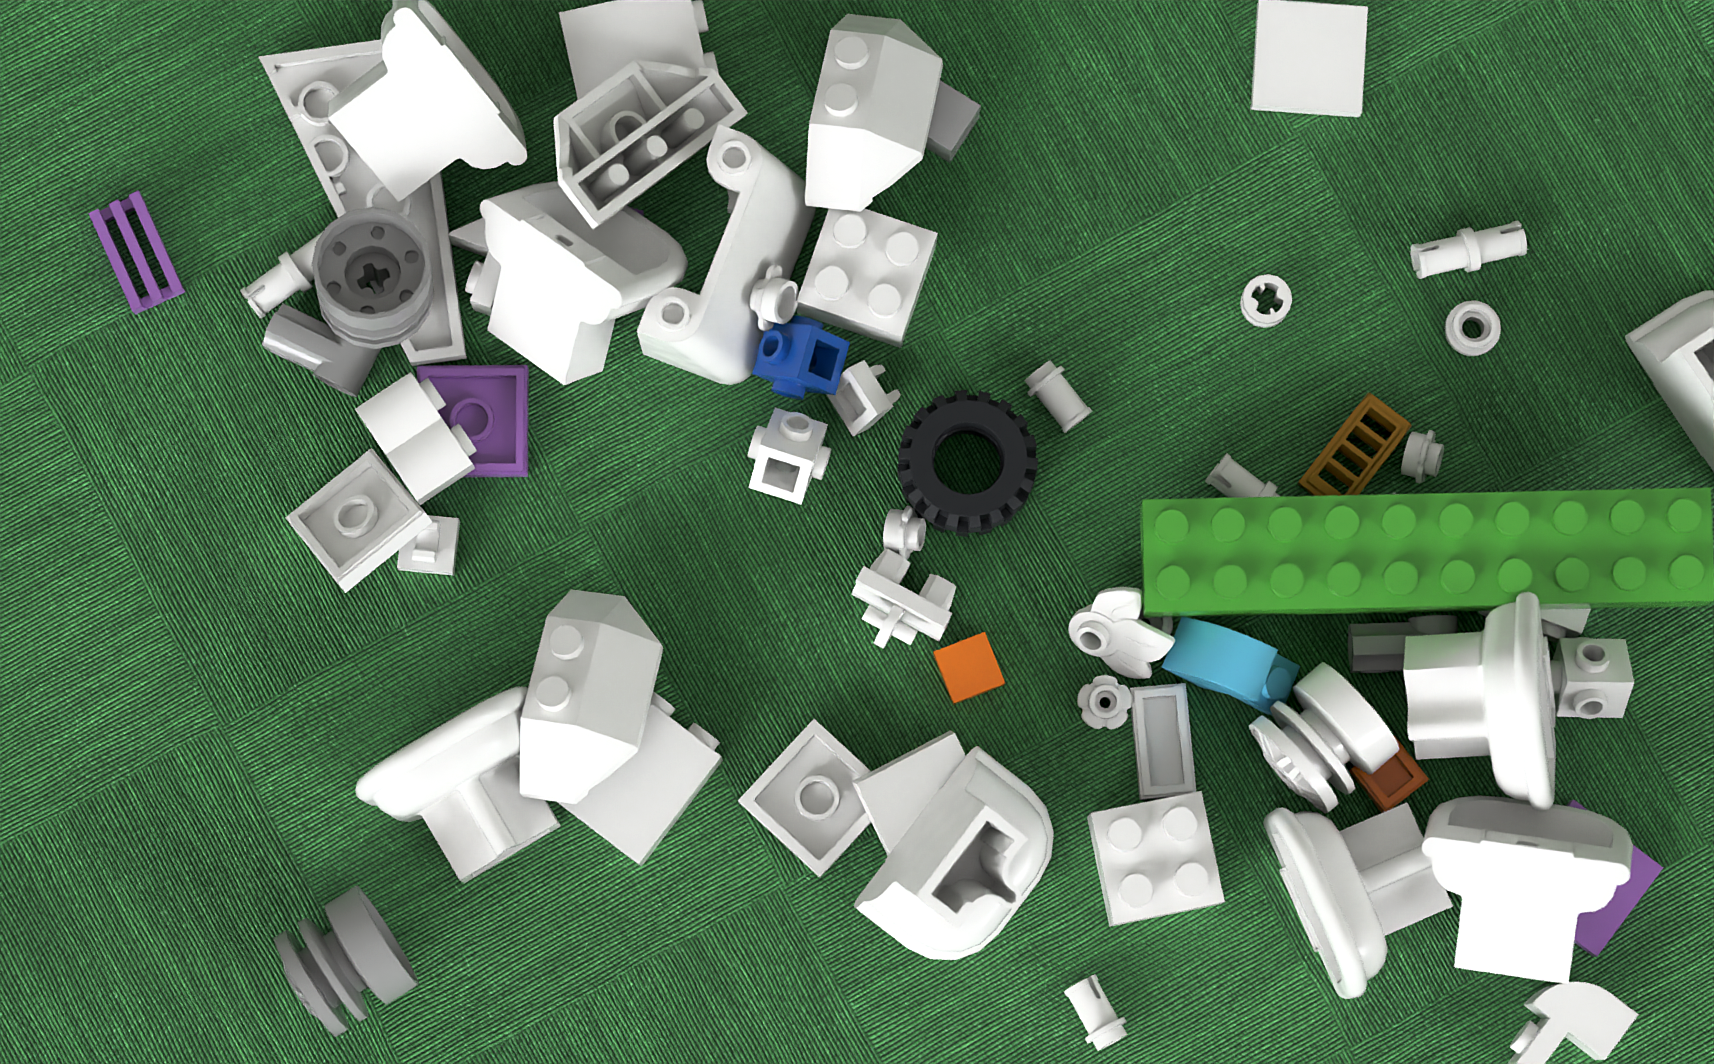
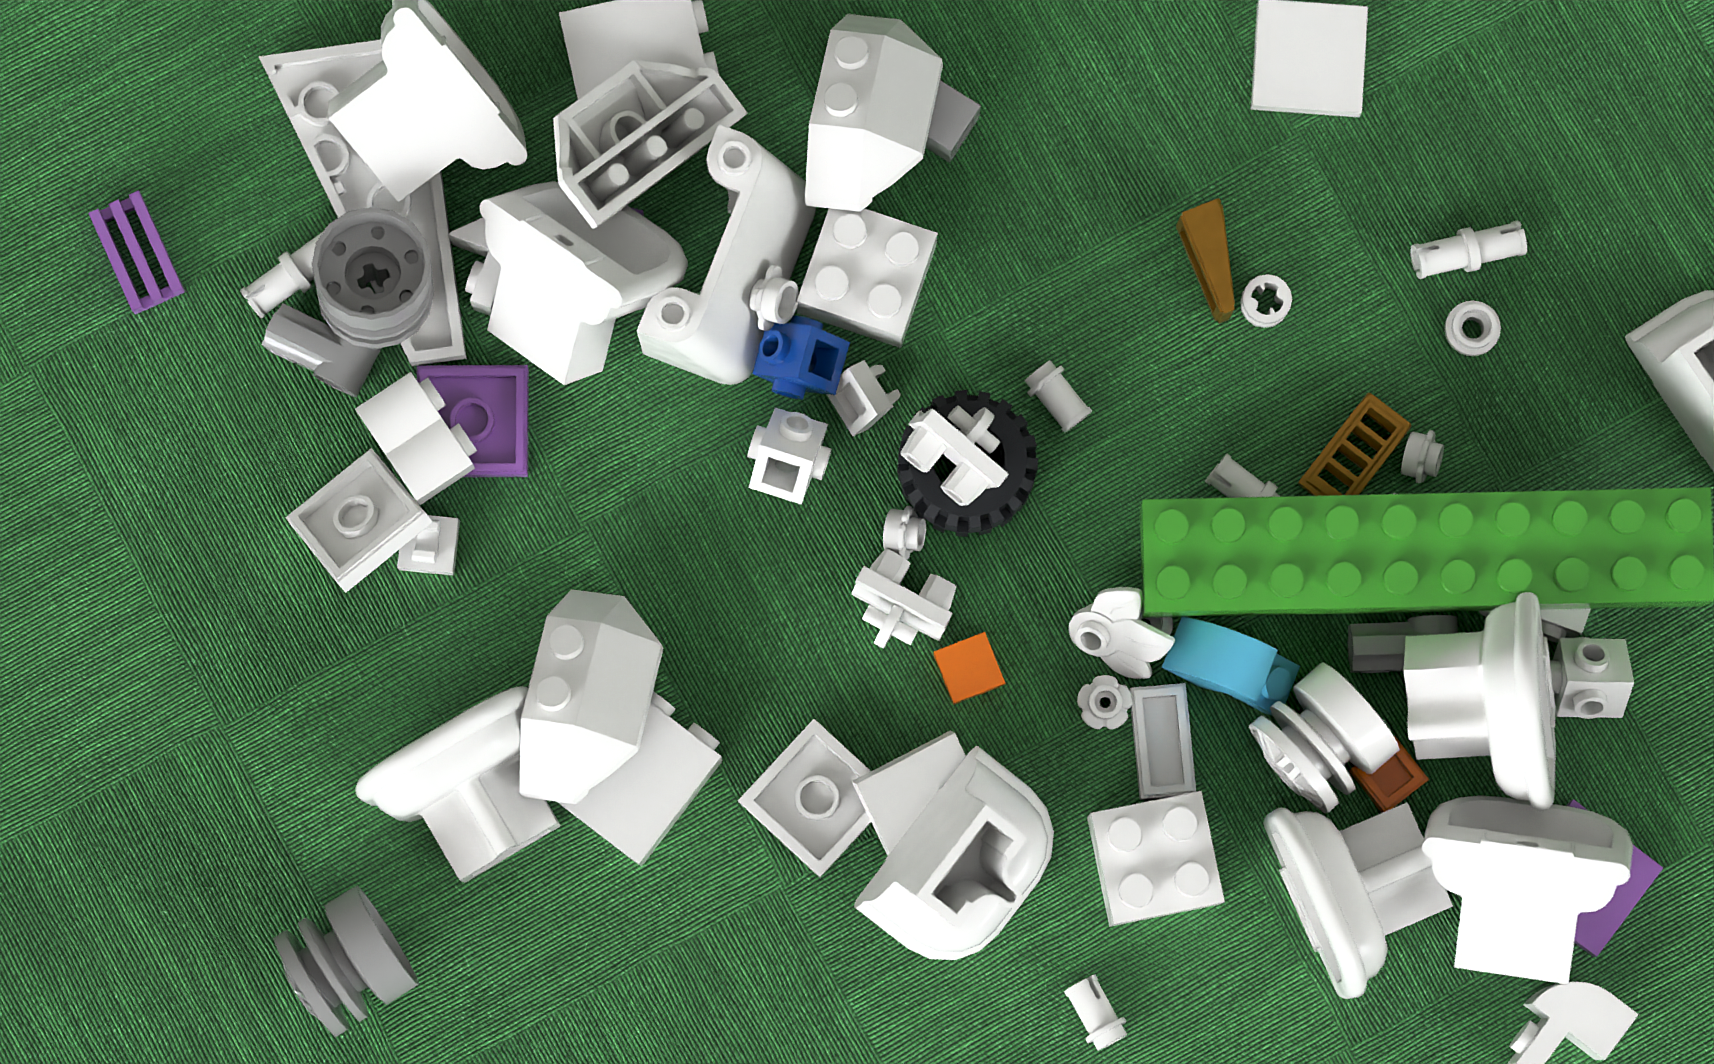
none -> white hips [900,405,1009,506]
none -> pearl gold slope [1176,198,1235,324]

